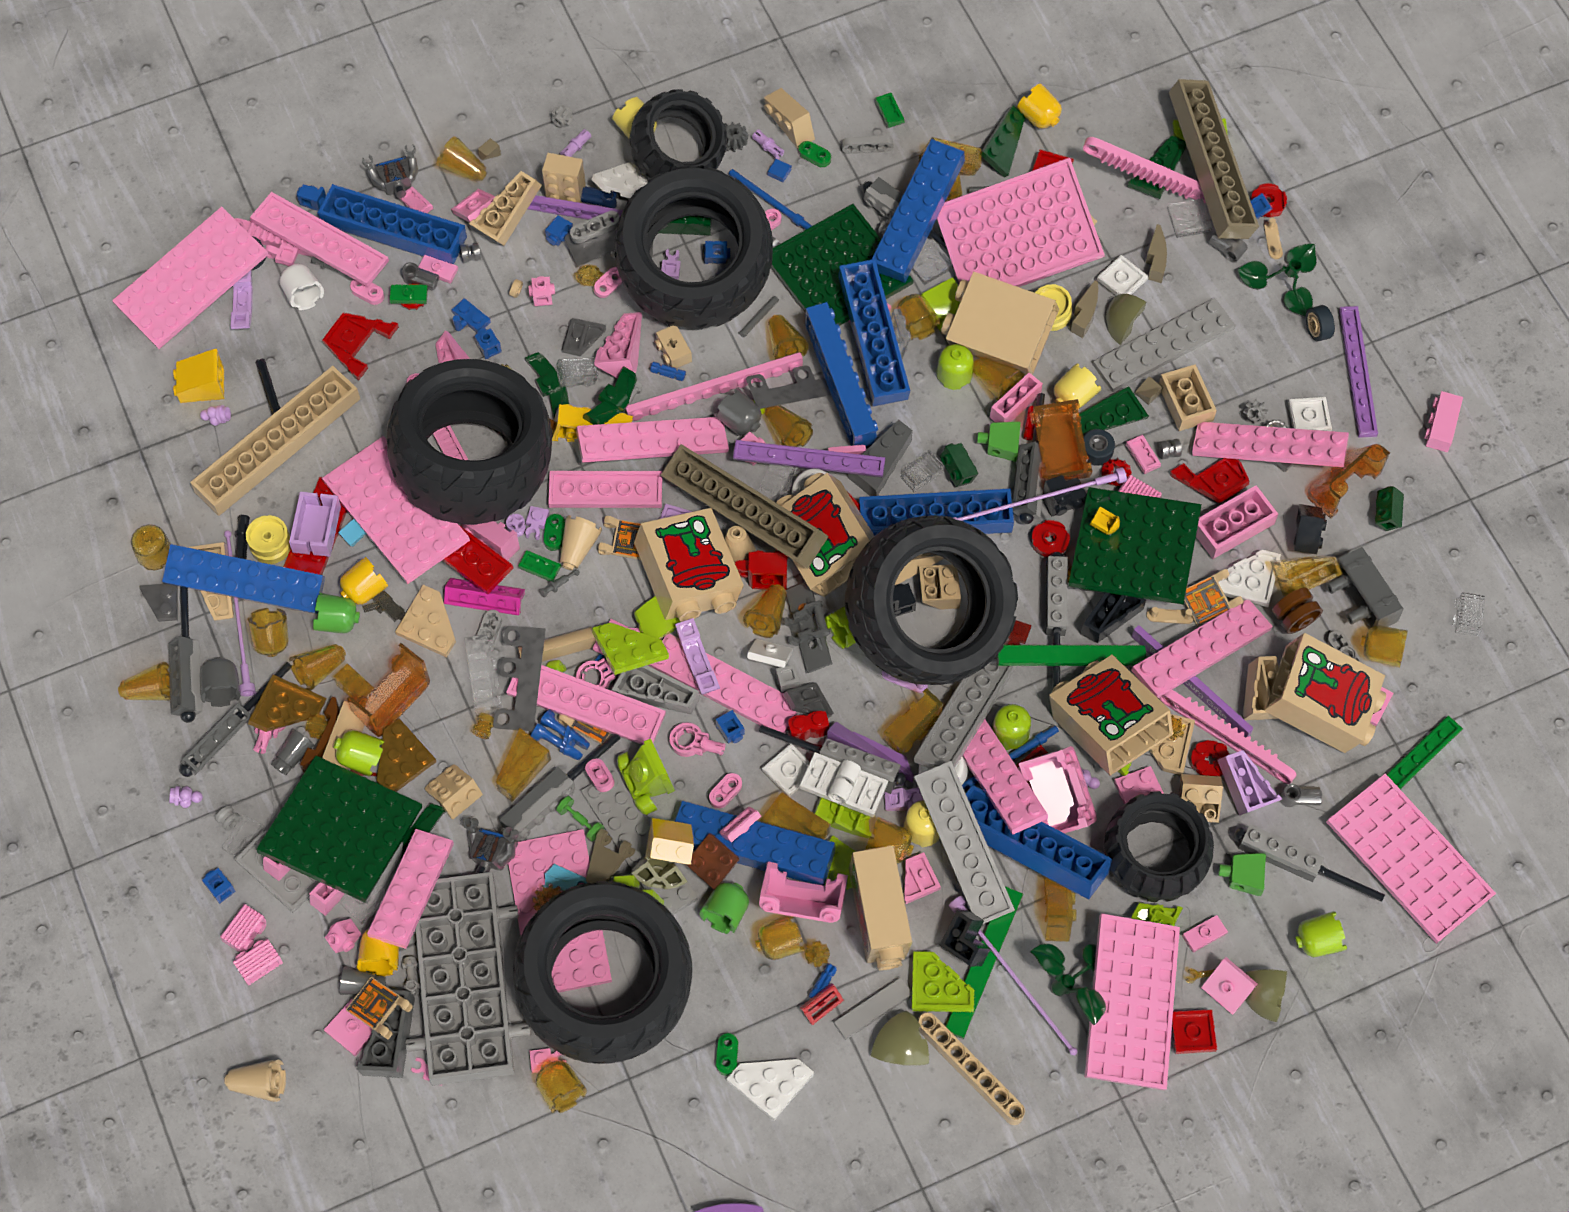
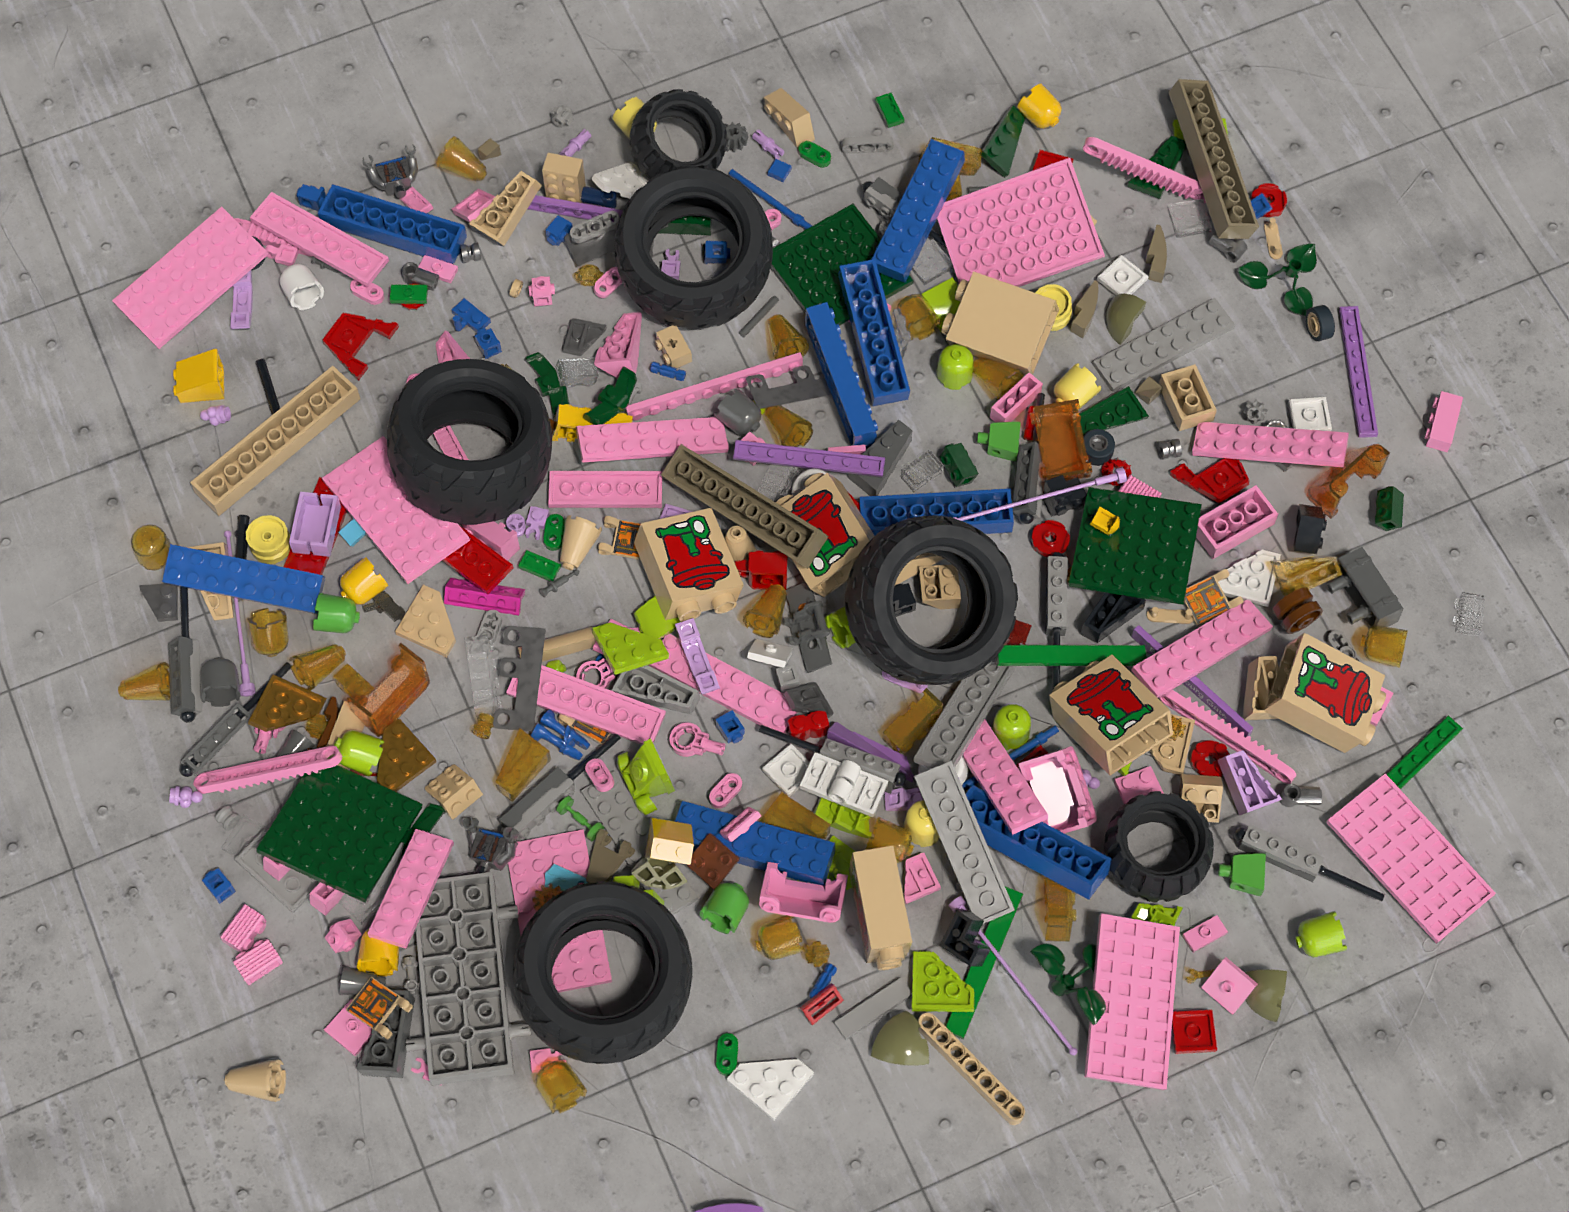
bright pink plate [1126,435,1161,474] -> none
none -> bright pink gear [193,746,342,794]

